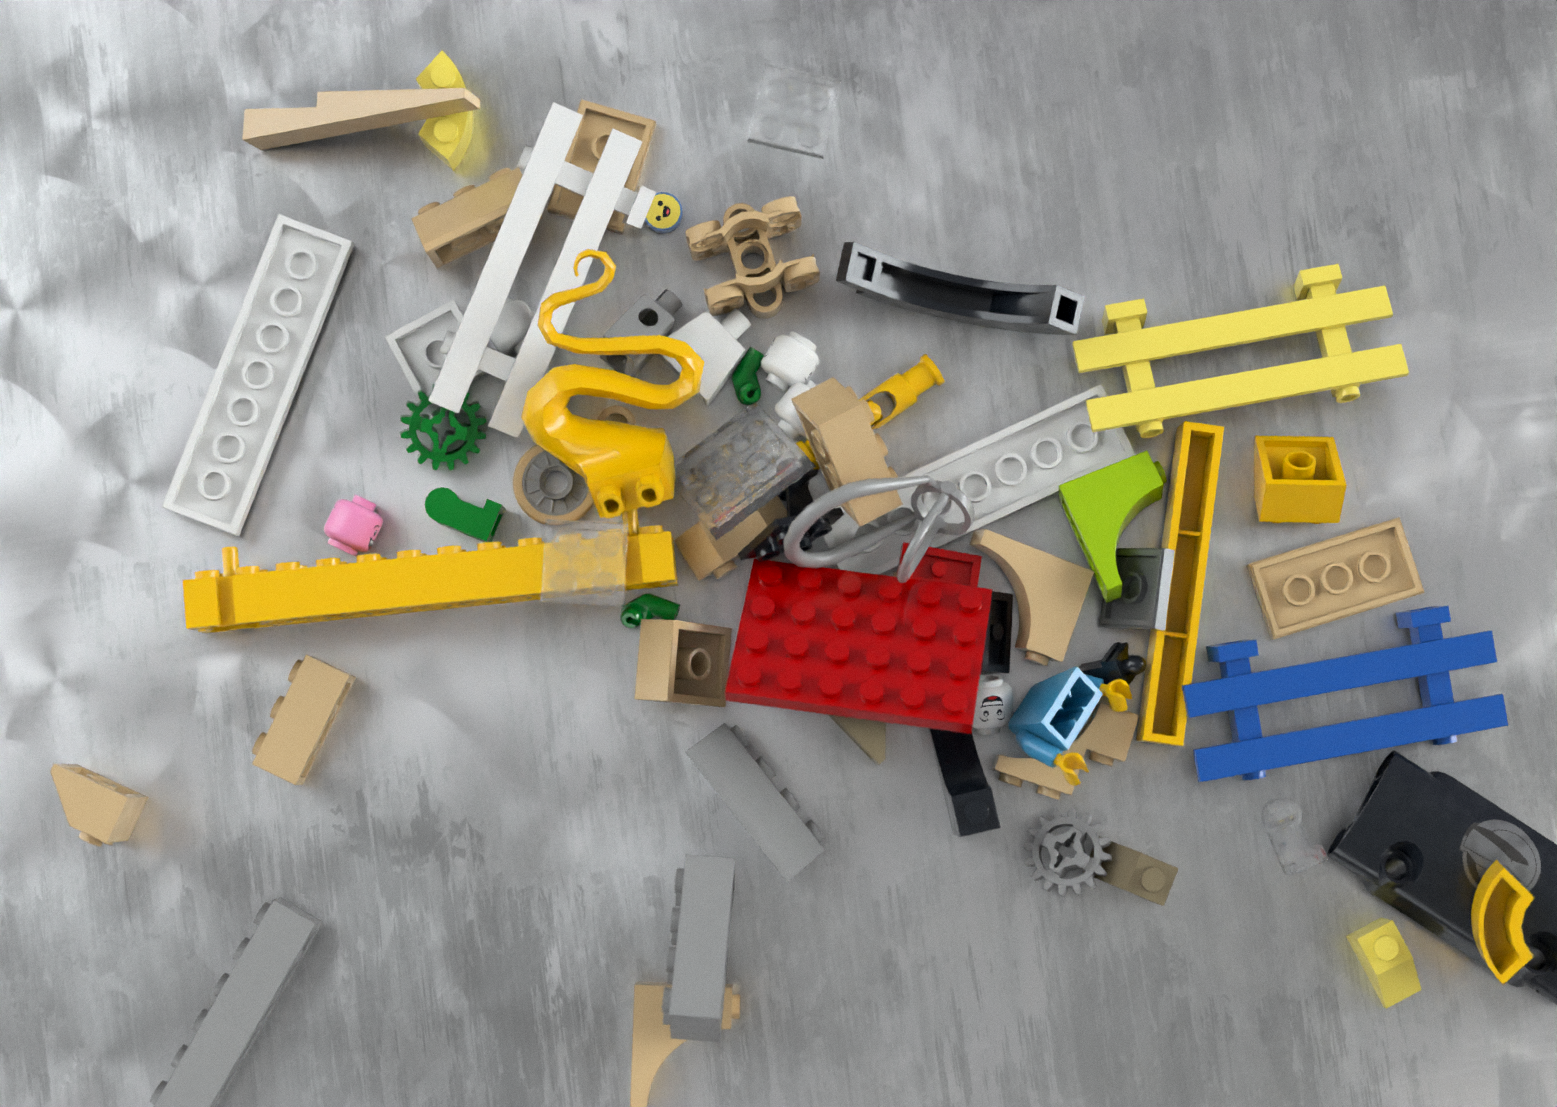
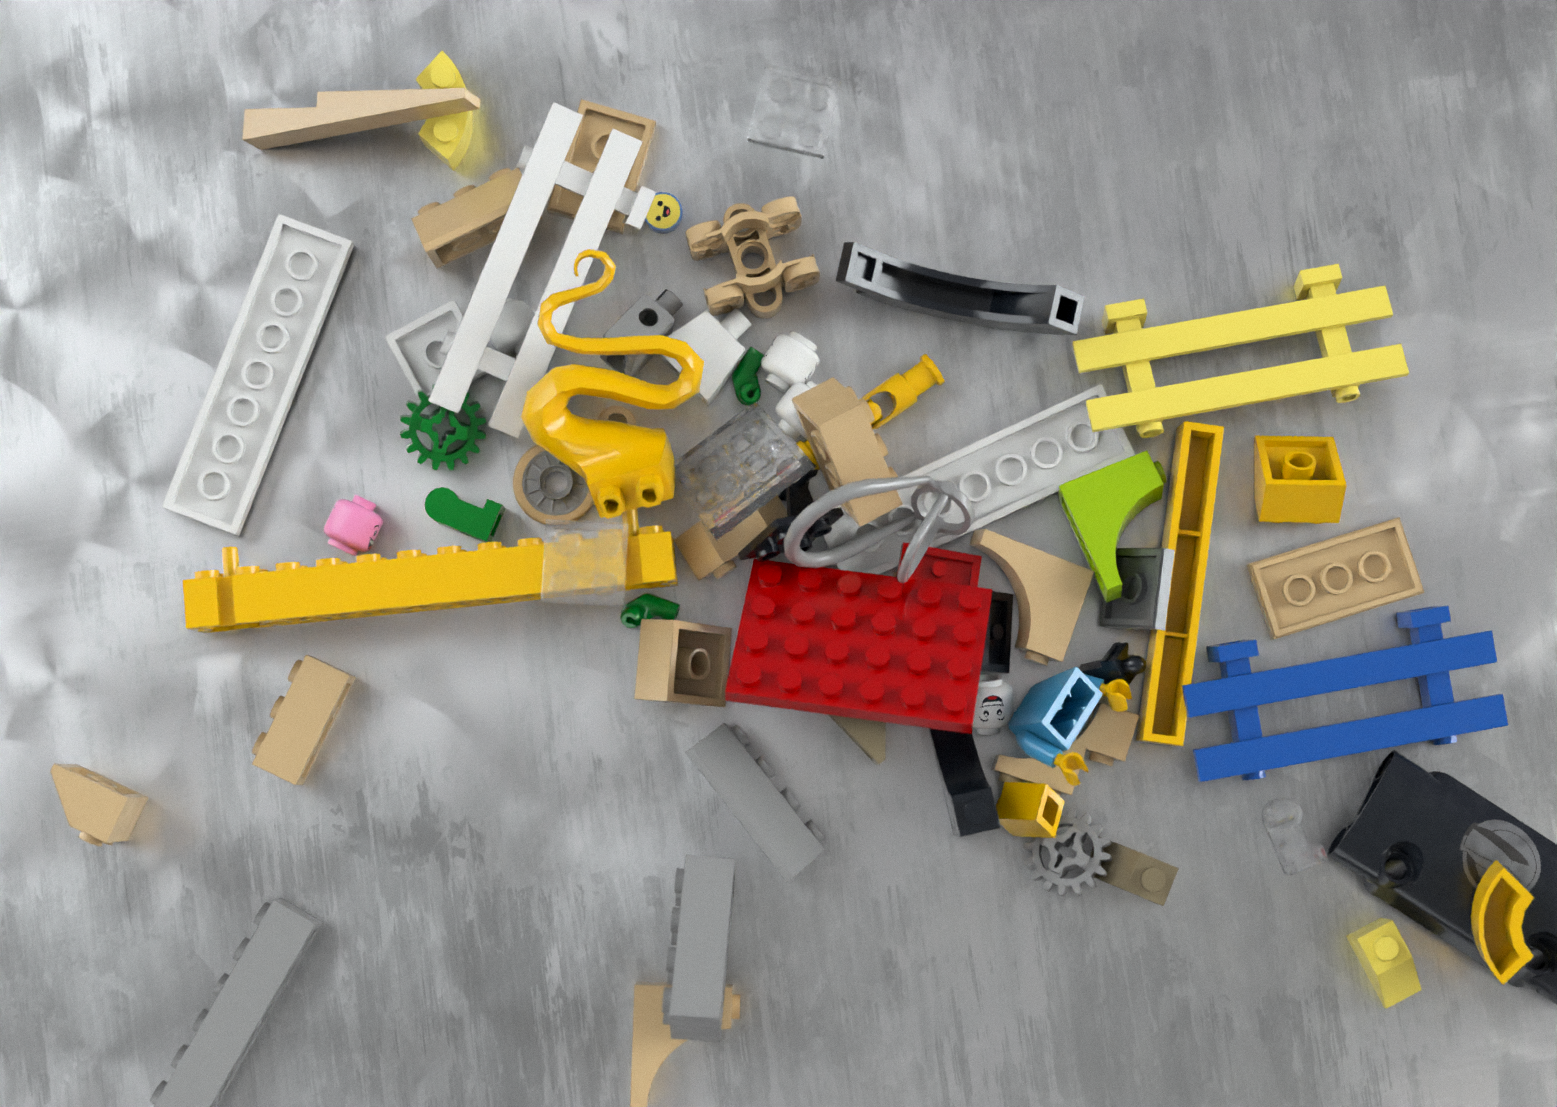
none -> yellow brick [996,782,1065,838]

